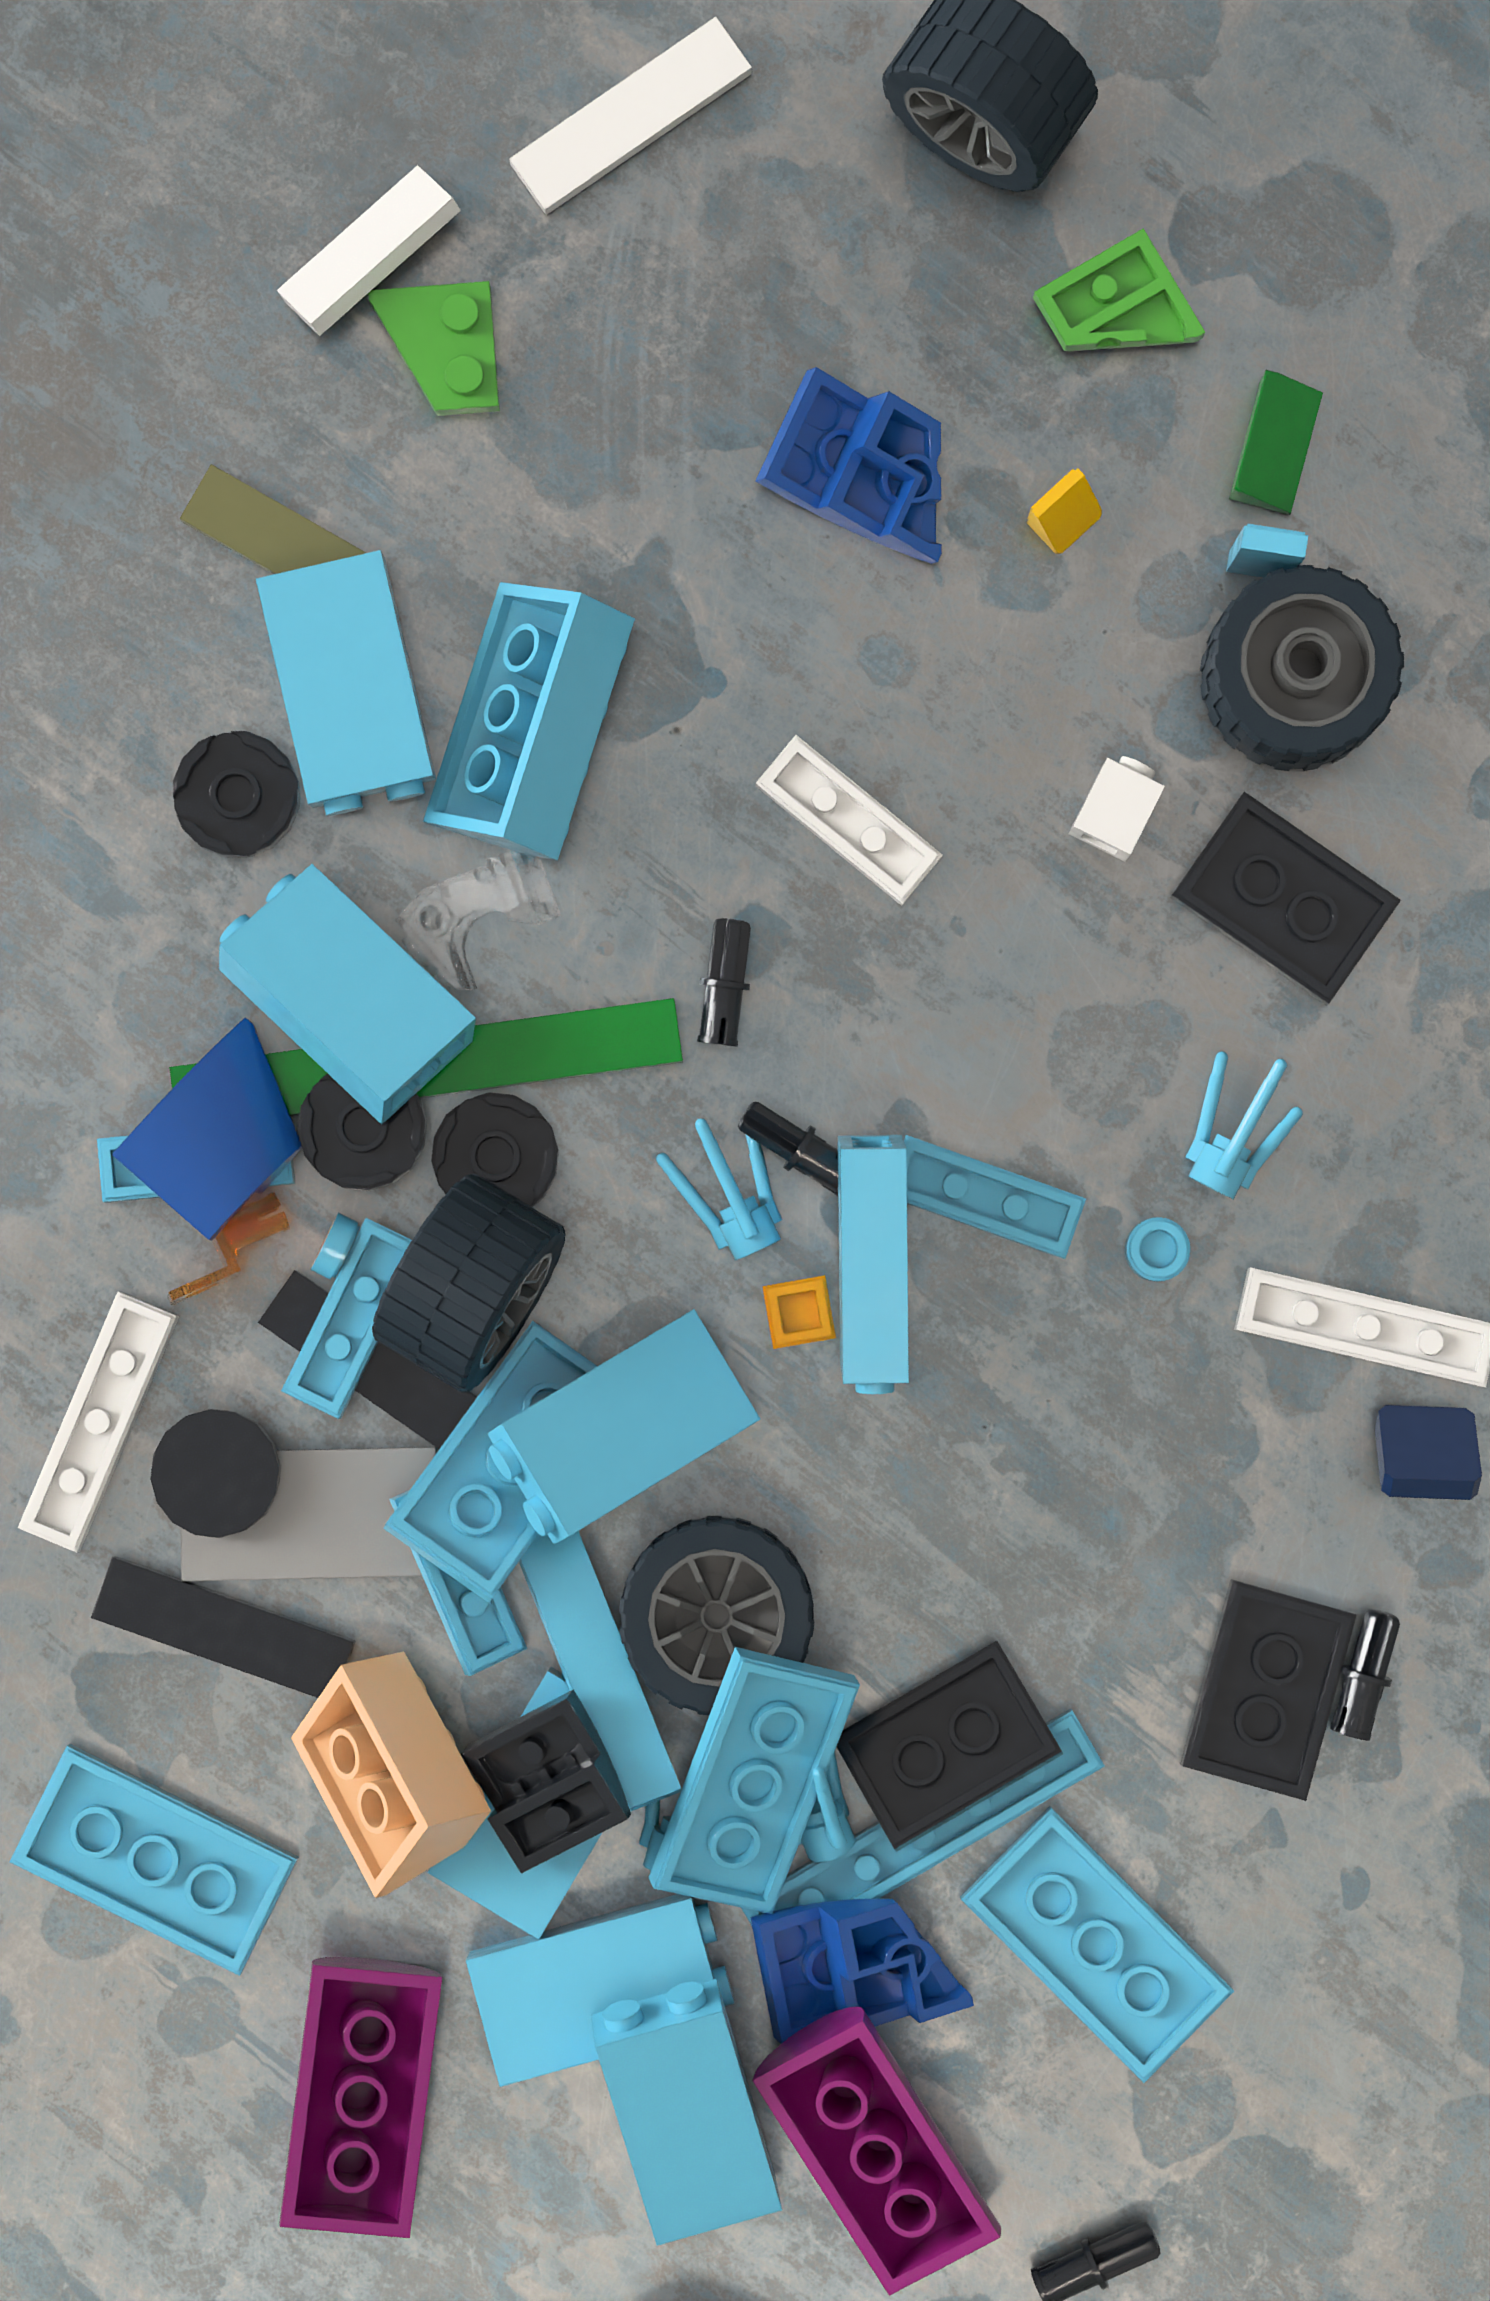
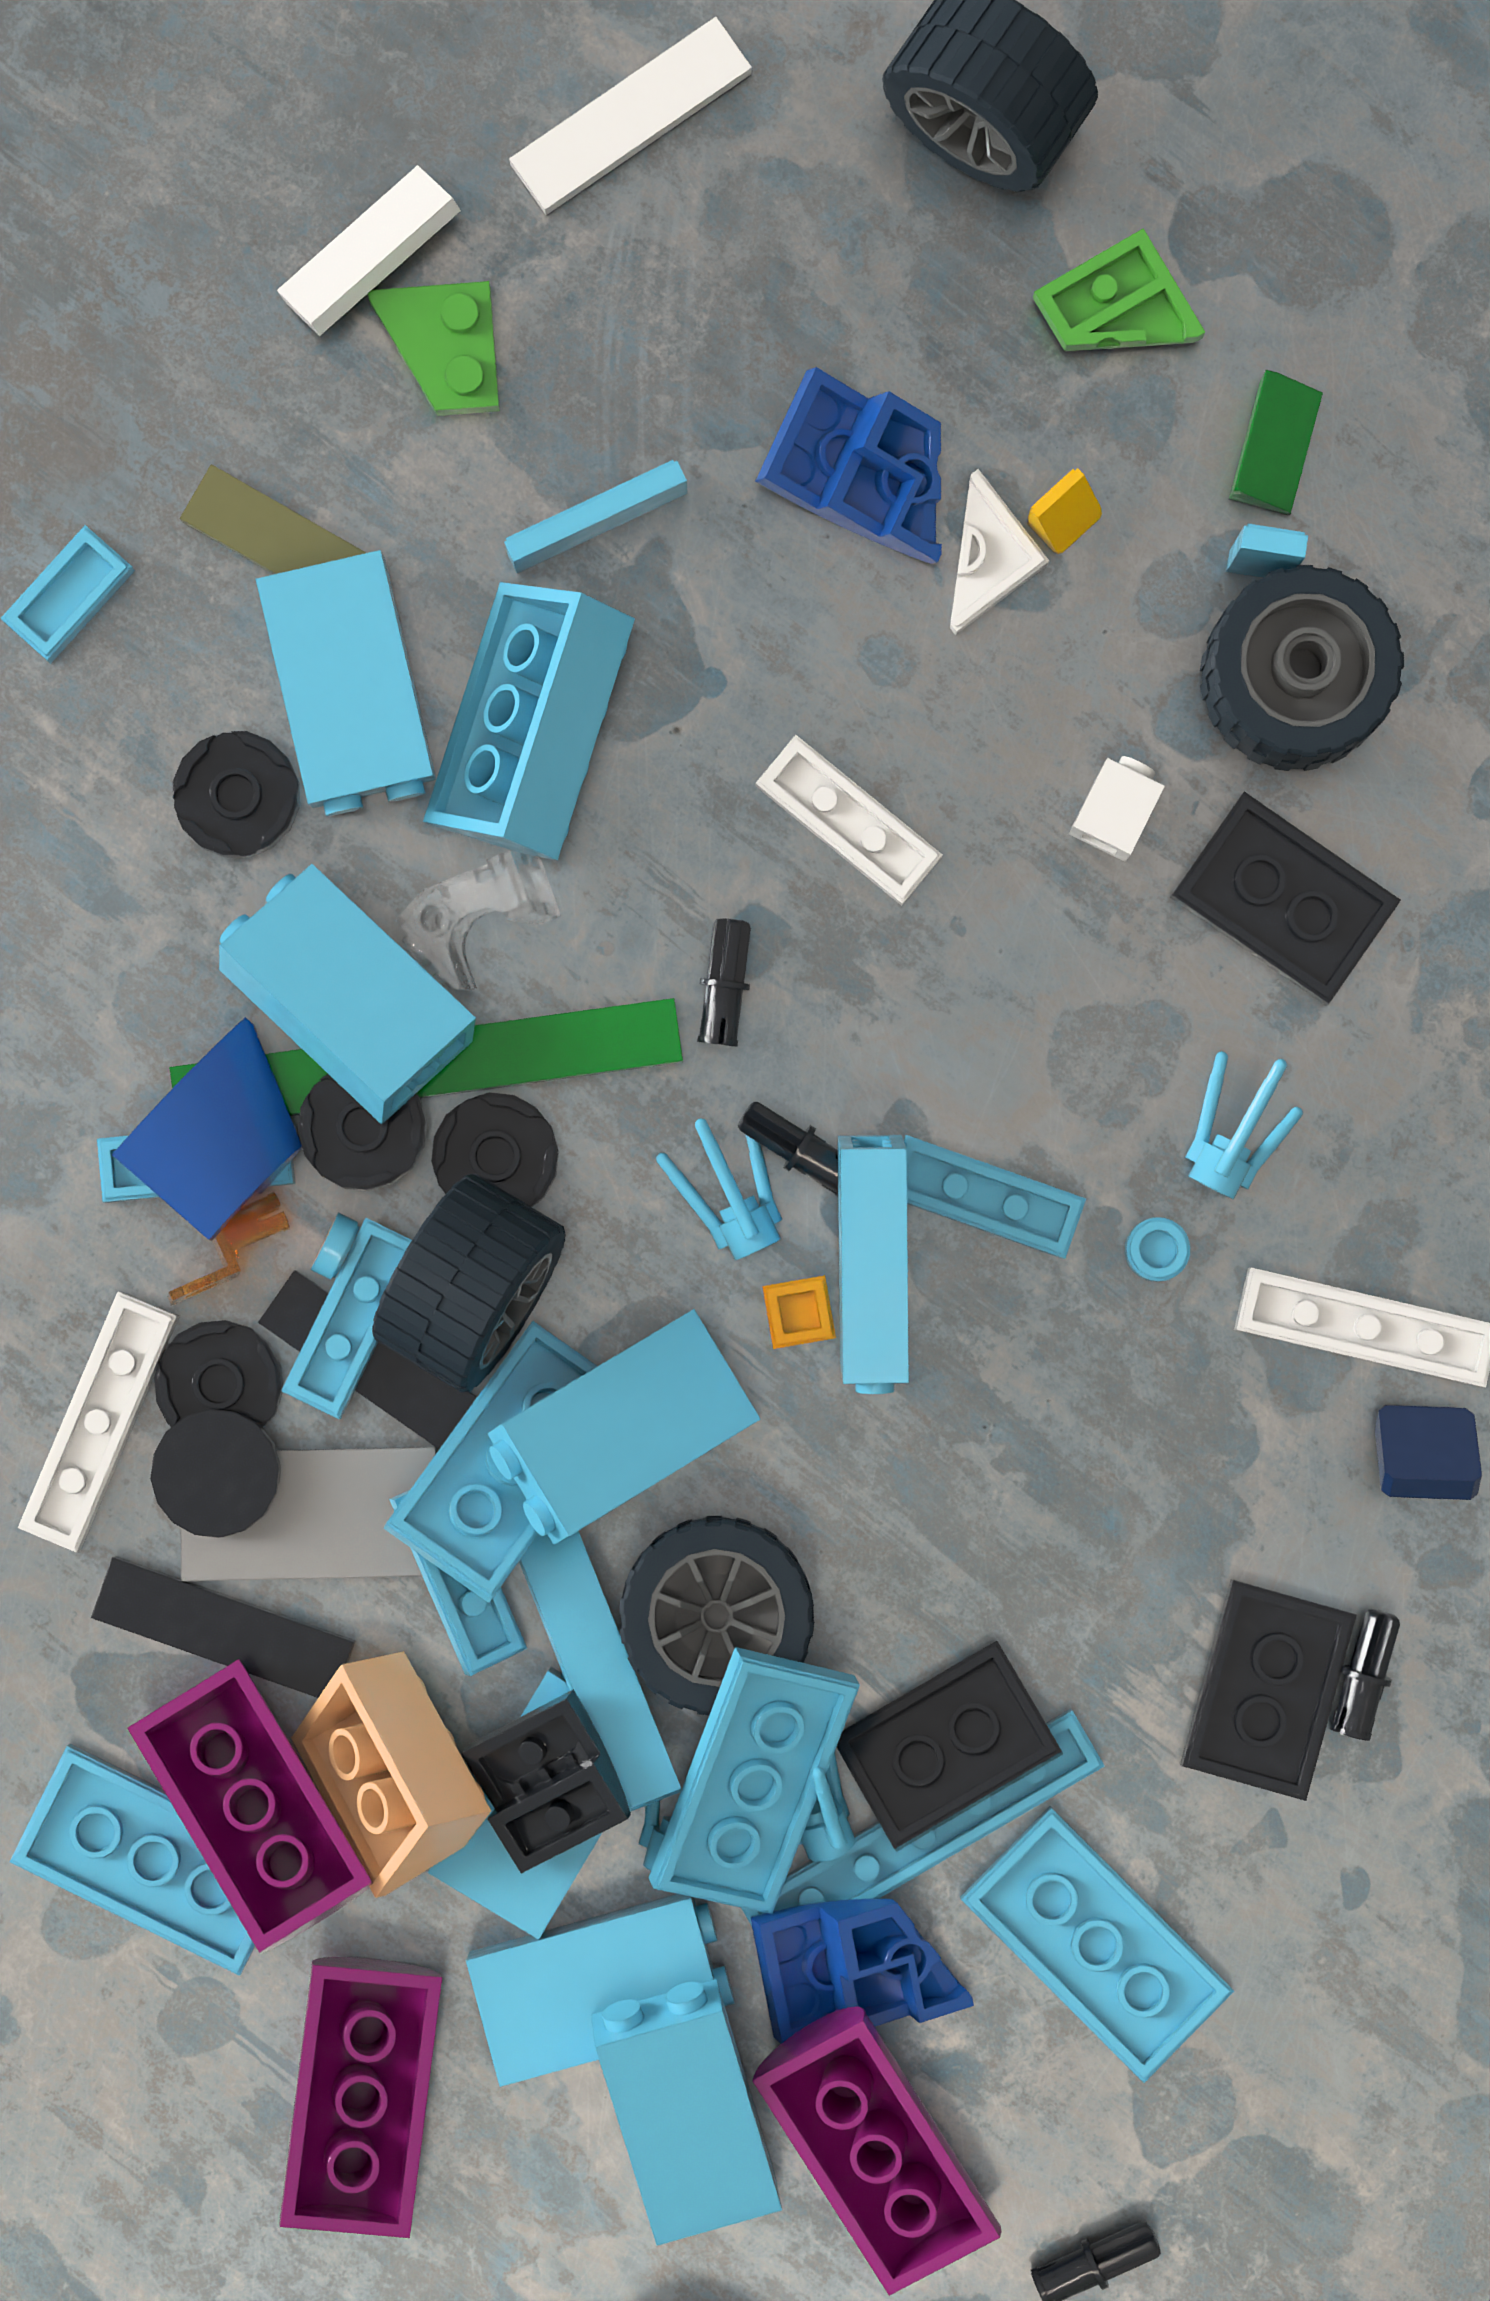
none -> medium azure tile [0,525,135,664]
none -> magenta brick [127,1659,373,1953]
none -> black tile [154,1320,283,1429]
none -> medium azure tile [504,460,688,573]
none -> white tile [950,469,1049,635]

